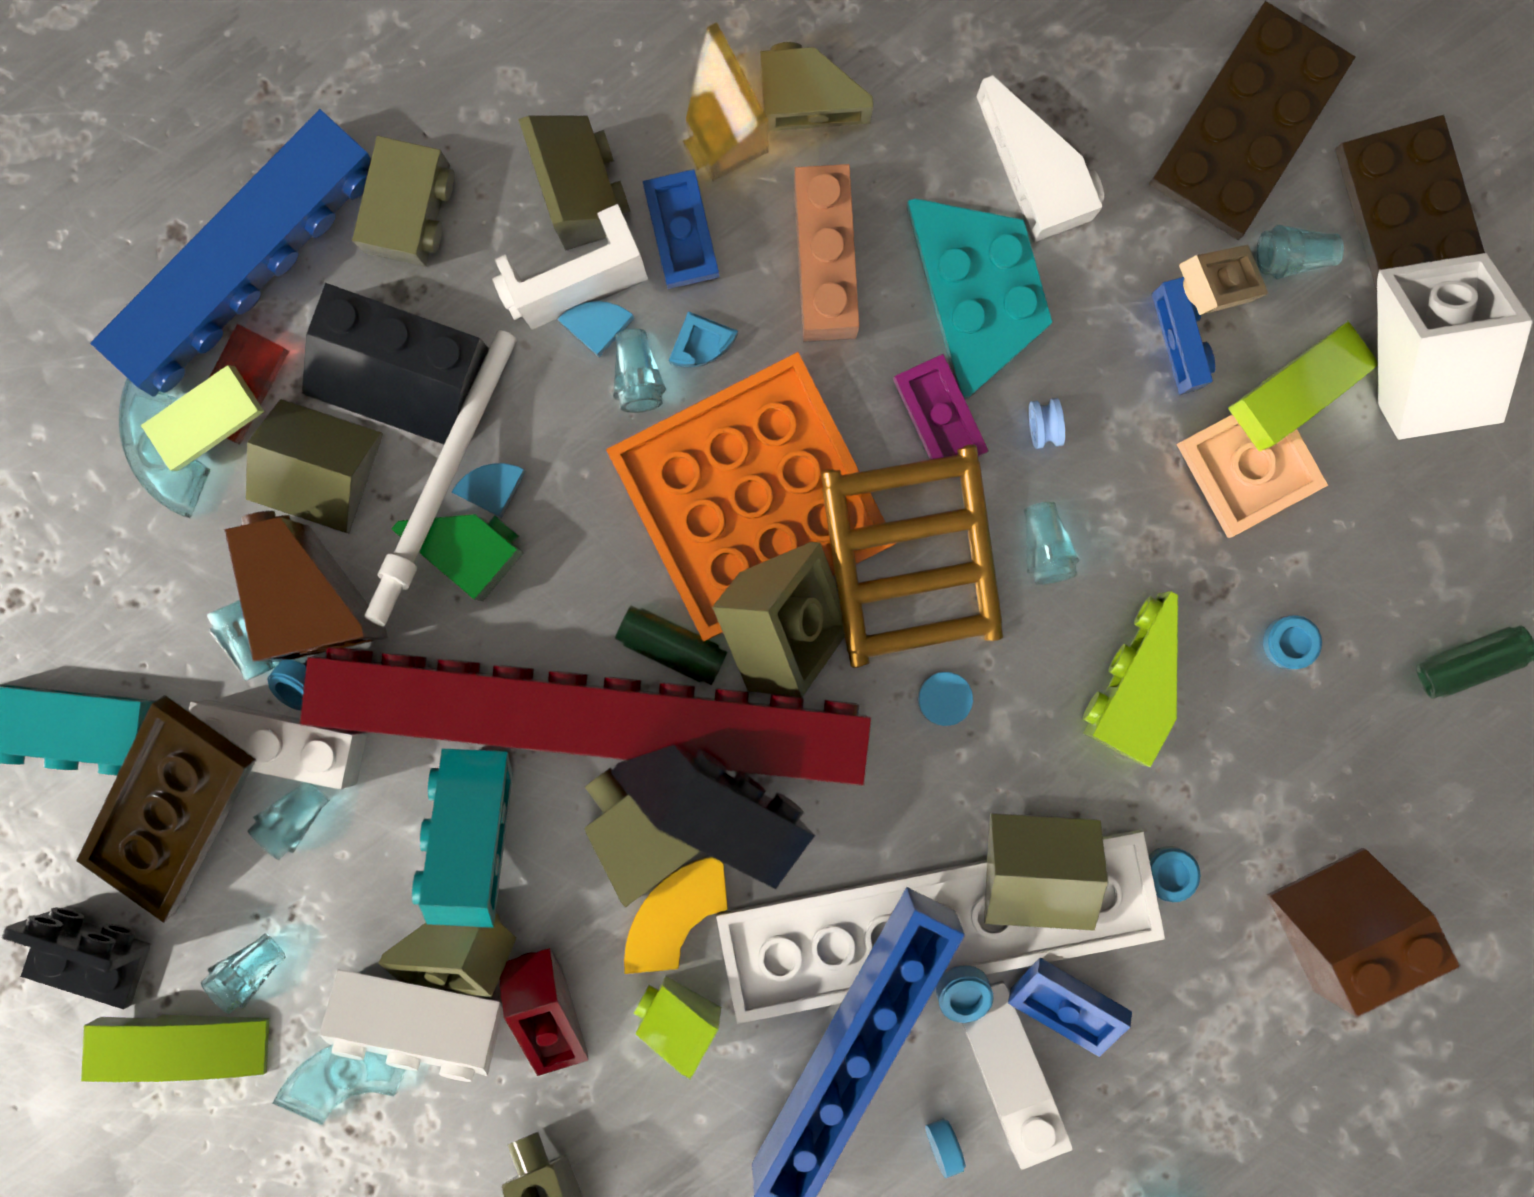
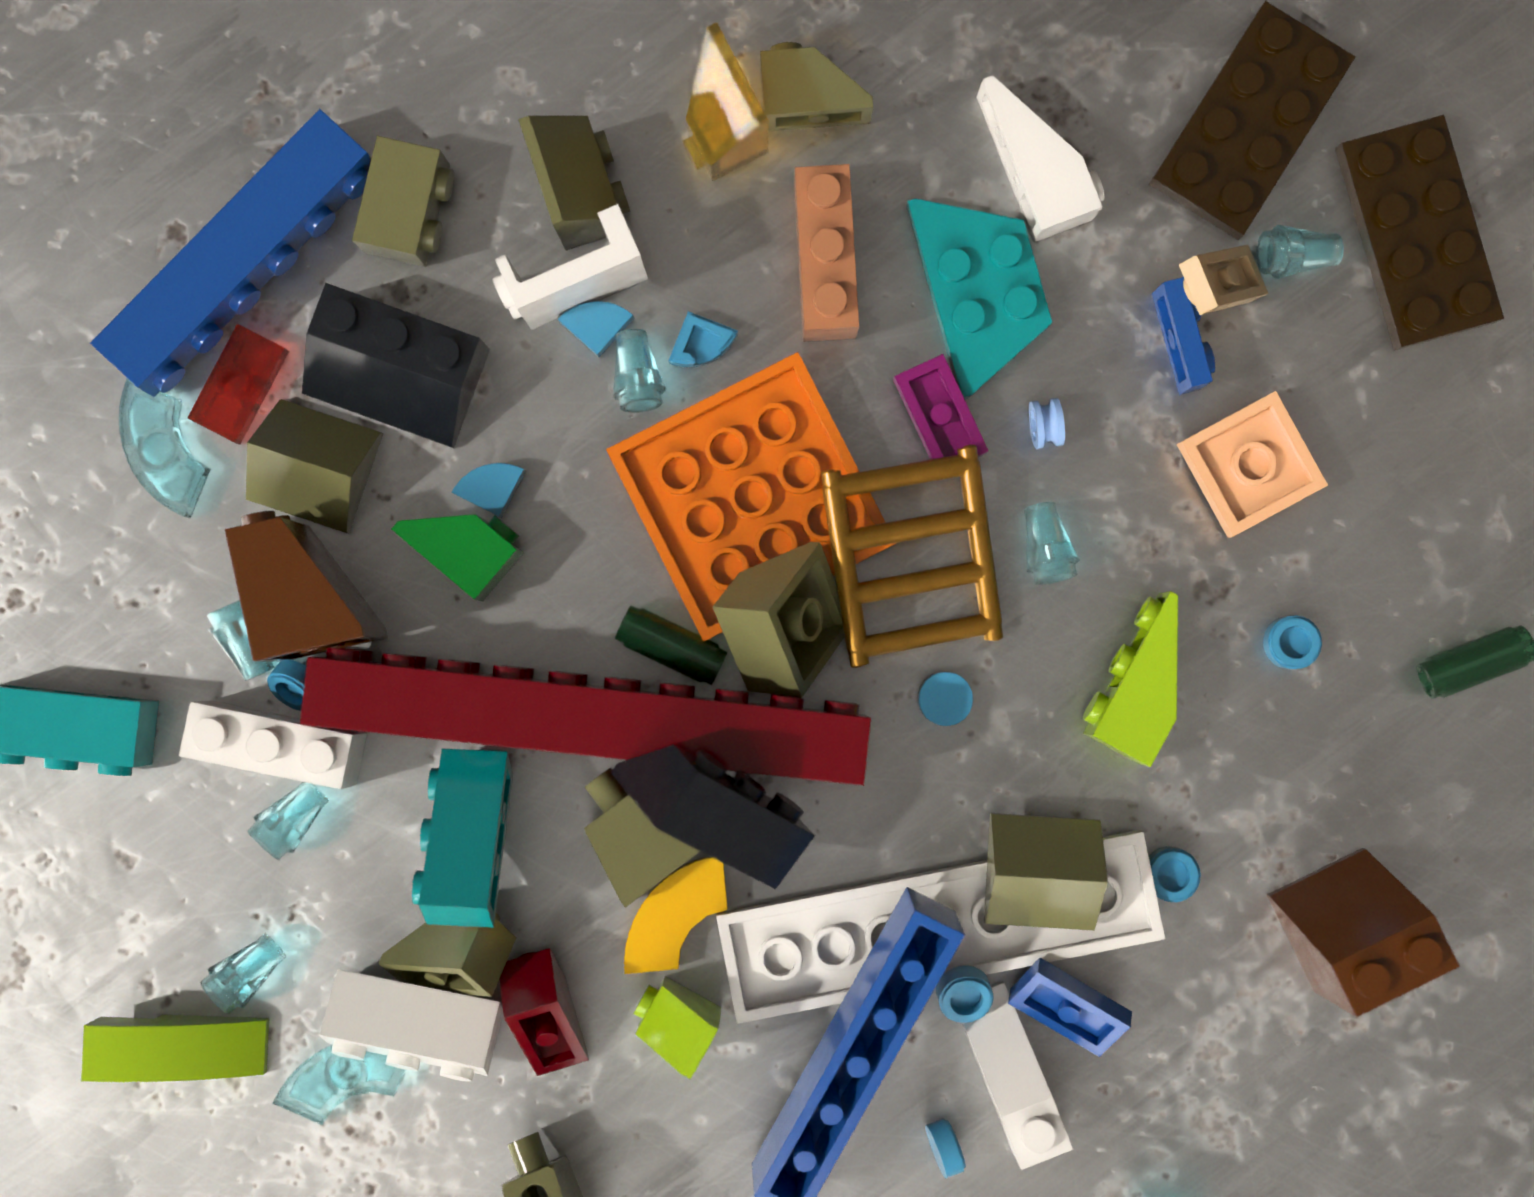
black bracket [2,907,151,1010] -> none
dark brown plate [76,695,257,923] -> none
yellowish green tile [141,365,265,471] -> none
white bar [364,330,517,626] -> none
blue plate [642,169,720,289] -> none
lime slope [1228,321,1378,452] -> none
white slope [1377,253,1533,440] -> none

